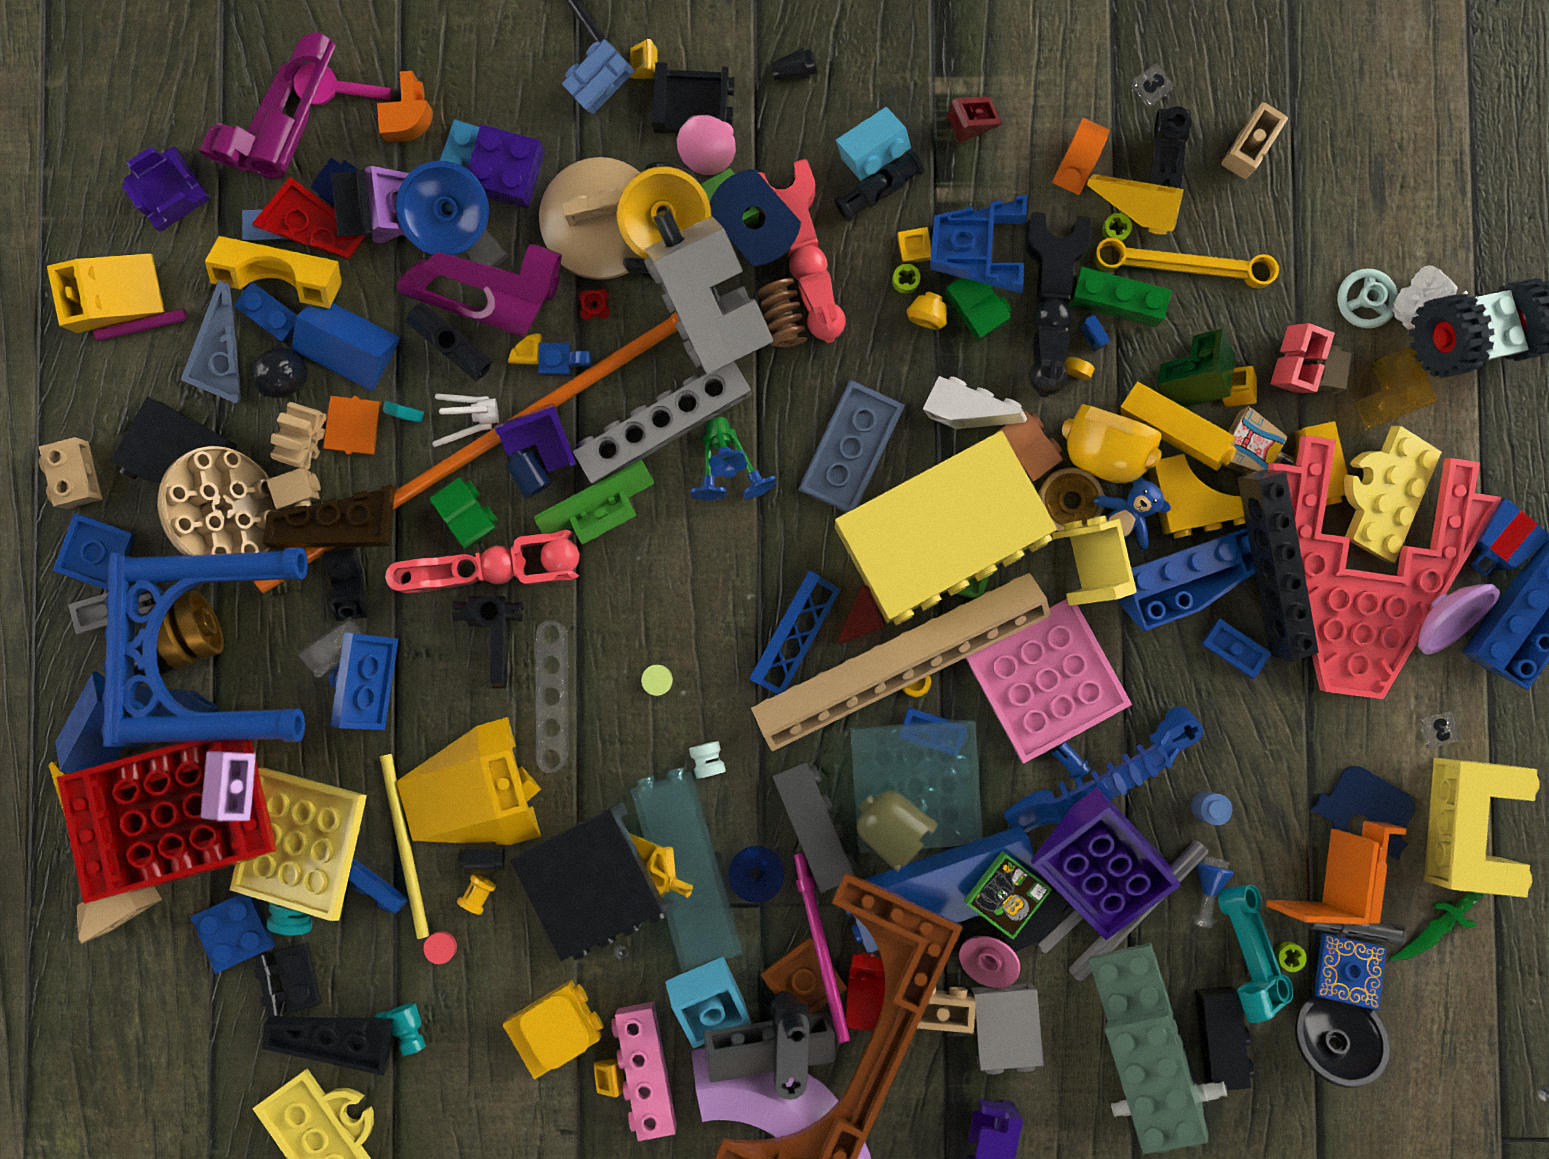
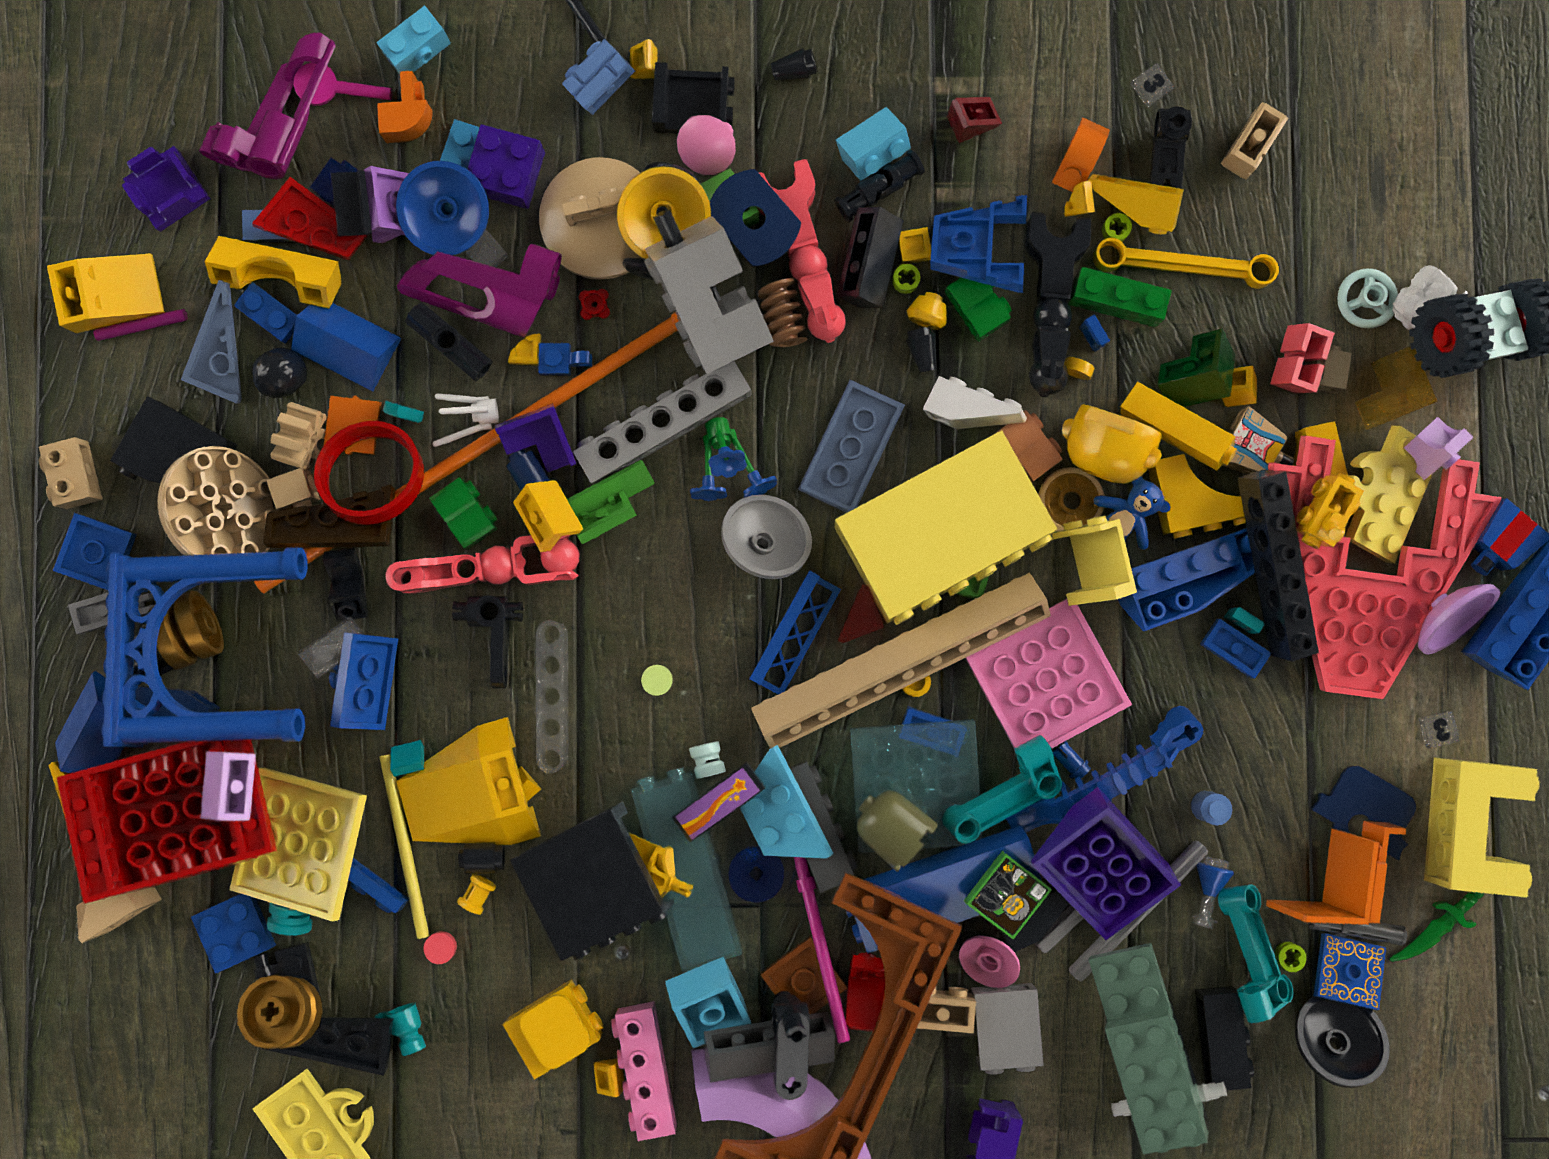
none -> pearl gold wheel [237,975,323,1049]
none -> red piece [314,421,424,525]
none -> medium azure brick [376,5,451,75]
none -> teal tile [390,740,424,777]
none -> yellow panel [513,480,583,552]
none -> slope [672,761,766,842]
none -> light grey dish [721,495,812,579]
none -> medium azure wing [740,745,834,858]
none -> black brick [837,207,904,308]
none -> black cone [906,326,937,373]
none -> teal piece [942,735,1062,844]
none -> yellow tile [1064,181,1095,217]
none -> teal tile [1224,607,1265,634]
none -> yellow brick [1296,473,1364,549]
none -> lavender brick [1404,417,1473,480]

